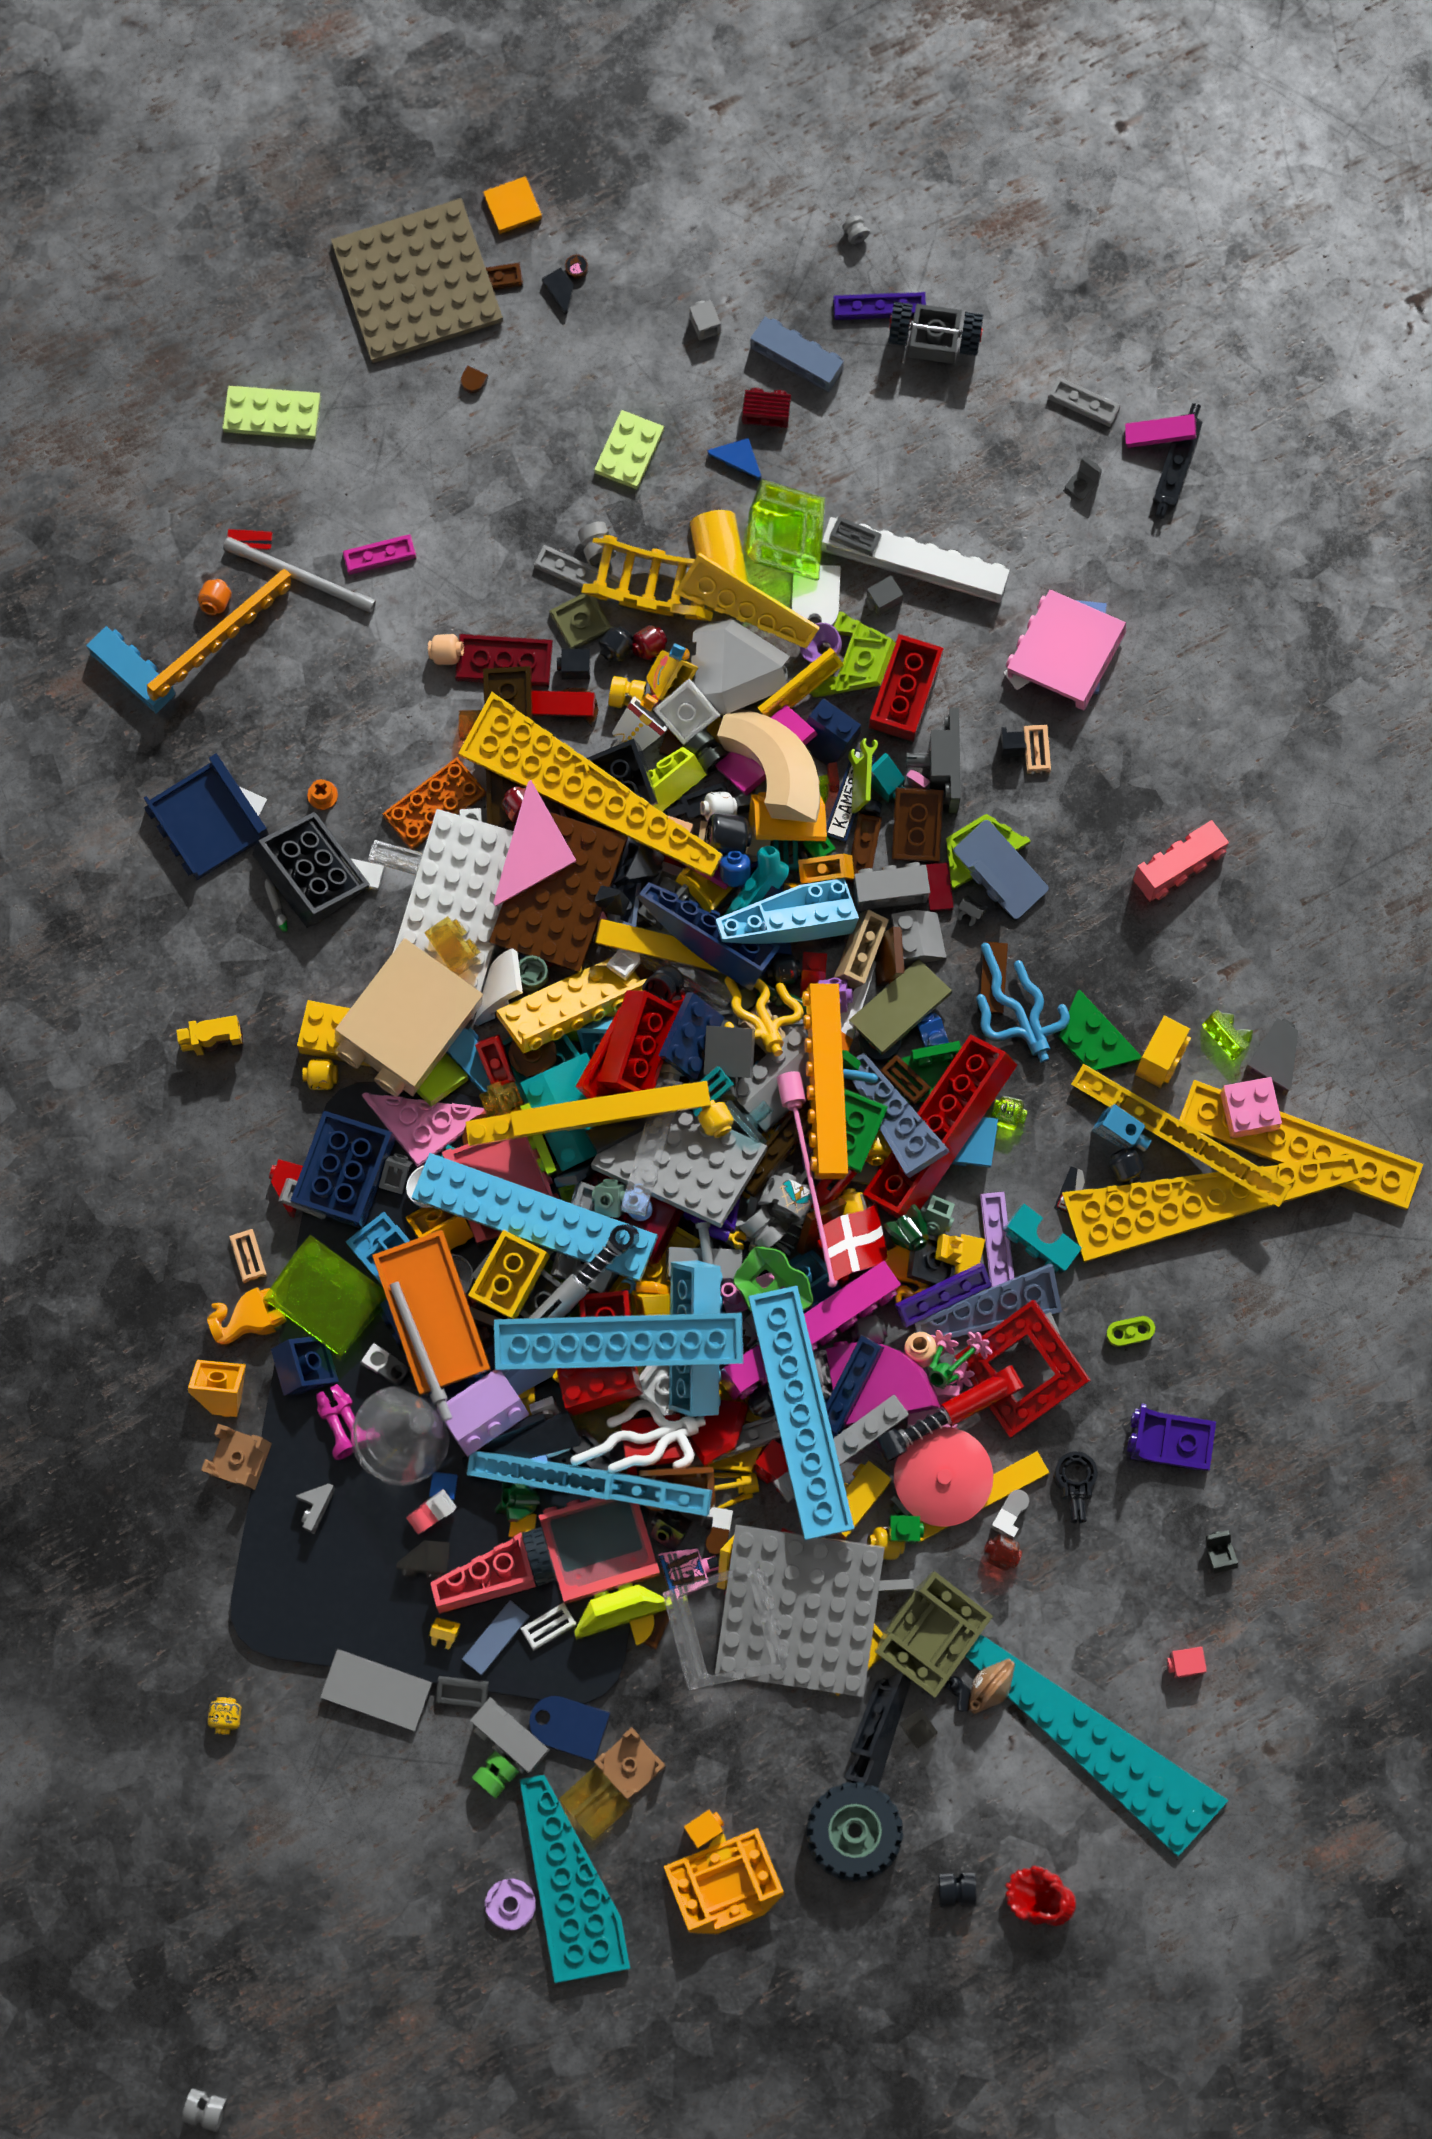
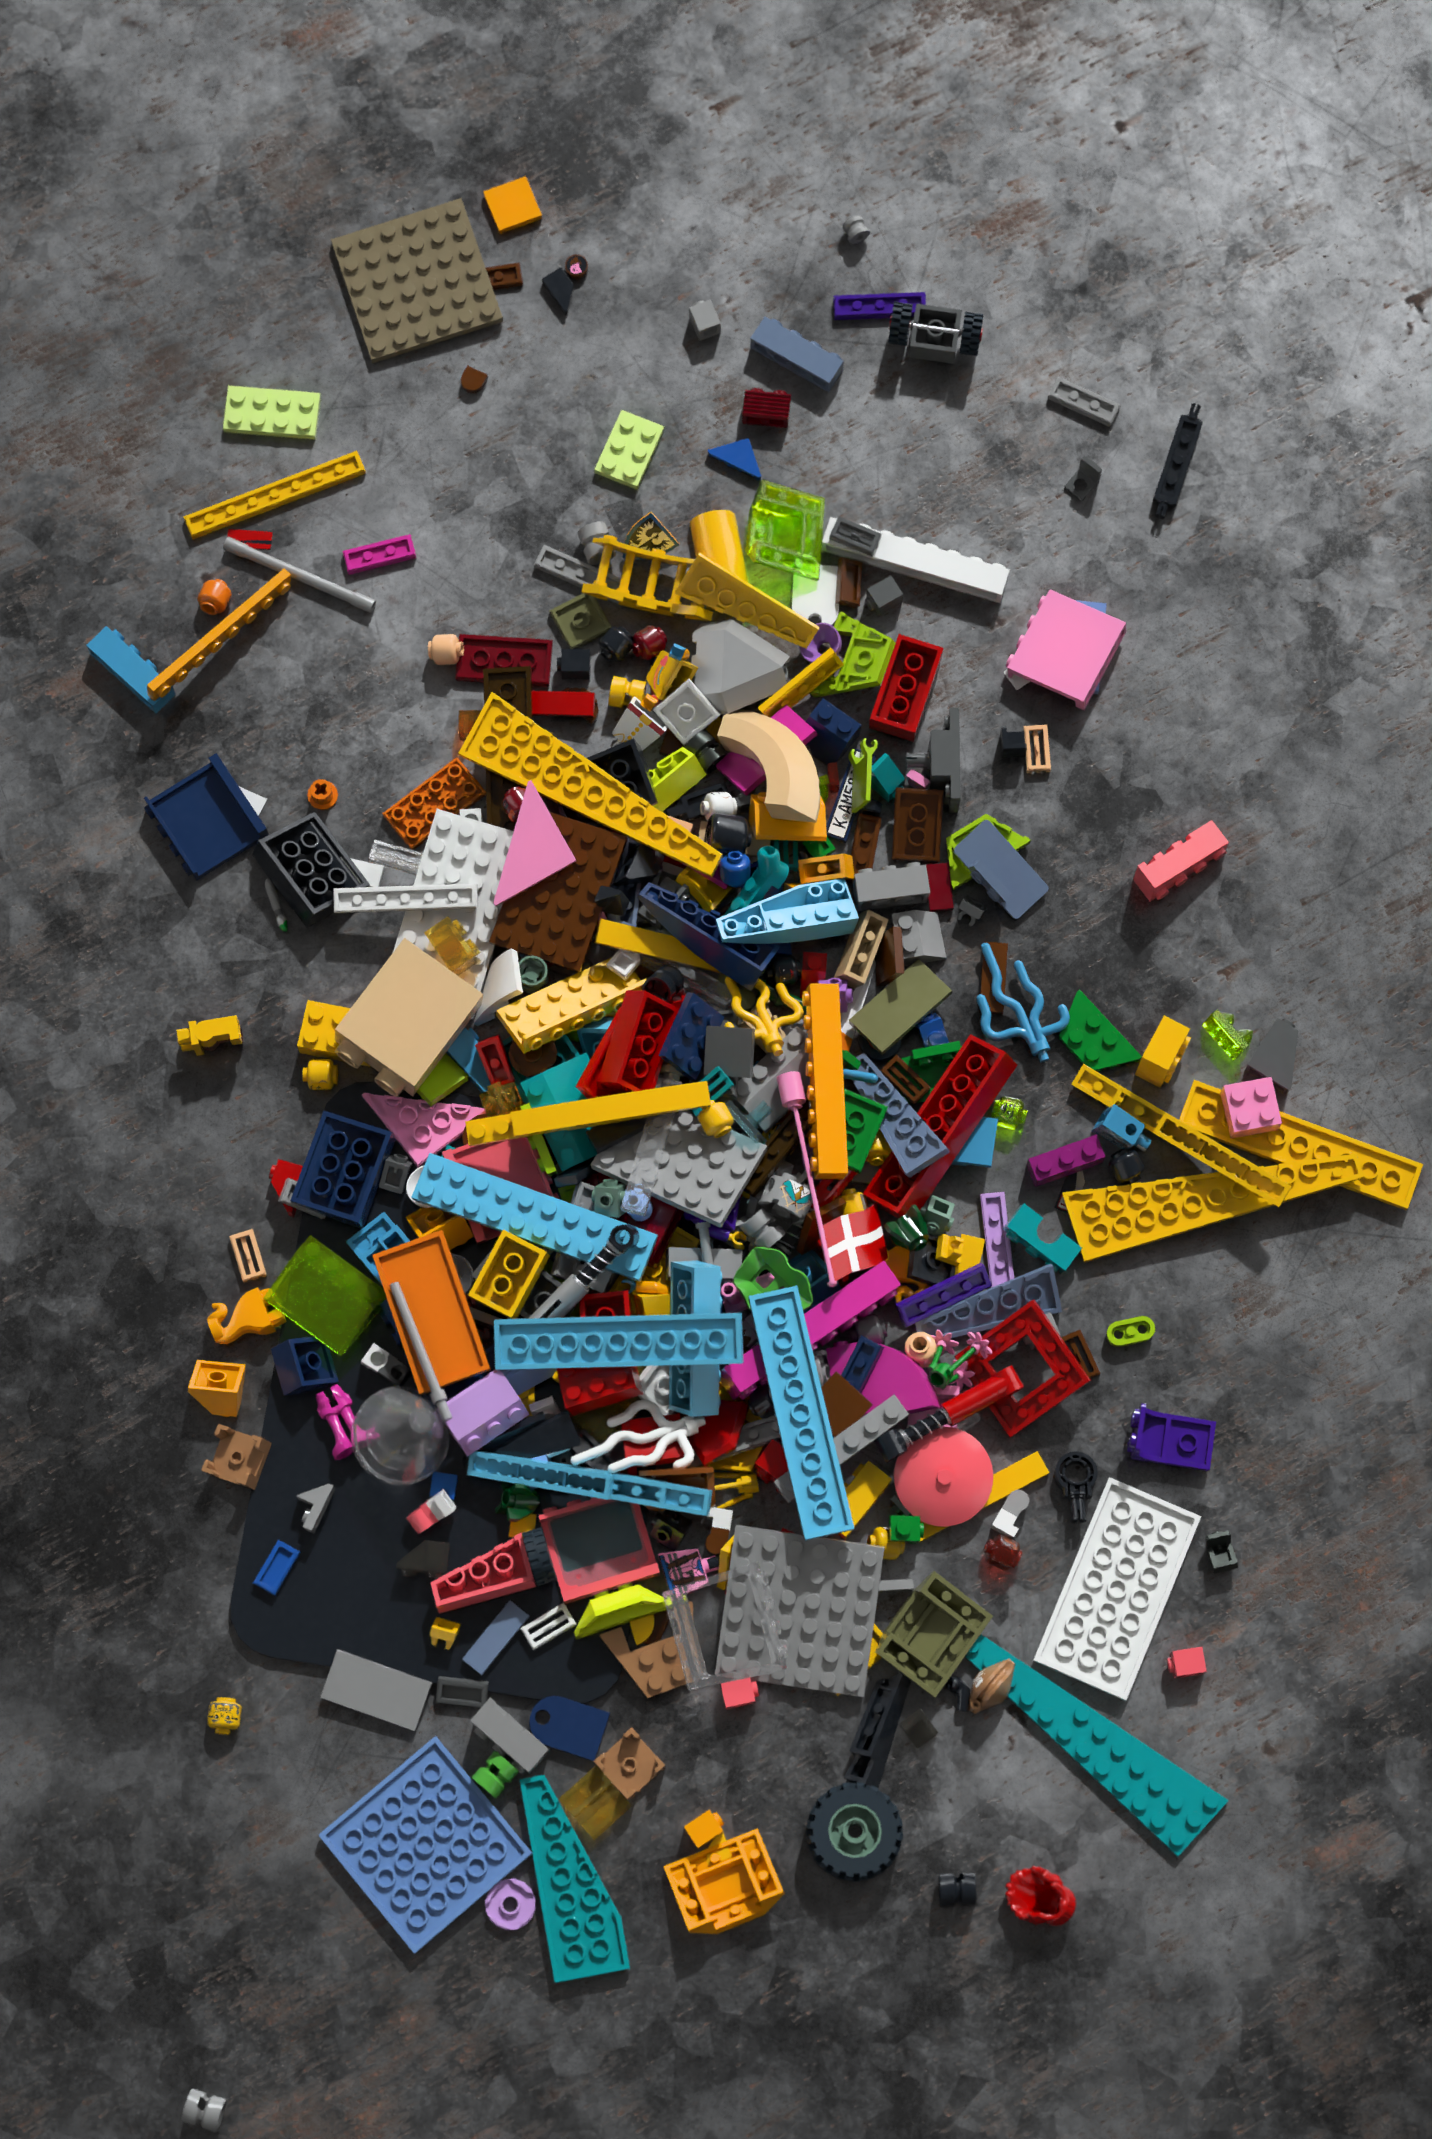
dark pink tile [1125,414,1196,448] -> none
none -> yellow tile [184,451,366,540]
none -> blue tile [253,1540,300,1596]
none -> medium blue plate [319,1736,532,1954]
none -> white tile [334,883,478,913]
none -> medium nougat wing [599,1601,695,1698]
none -> shield [622,512,679,560]
none -> coral brick [721,1676,759,1710]
none -> reddish brown tile [821,1371,873,1437]
none -> reddish brown tile [835,557,862,608]
none -> magenta brick [1026,1134,1105,1187]
none -> white plate [1033,1477,1201,1701]
none -> reddish brown tile [1061,1330,1101,1379]

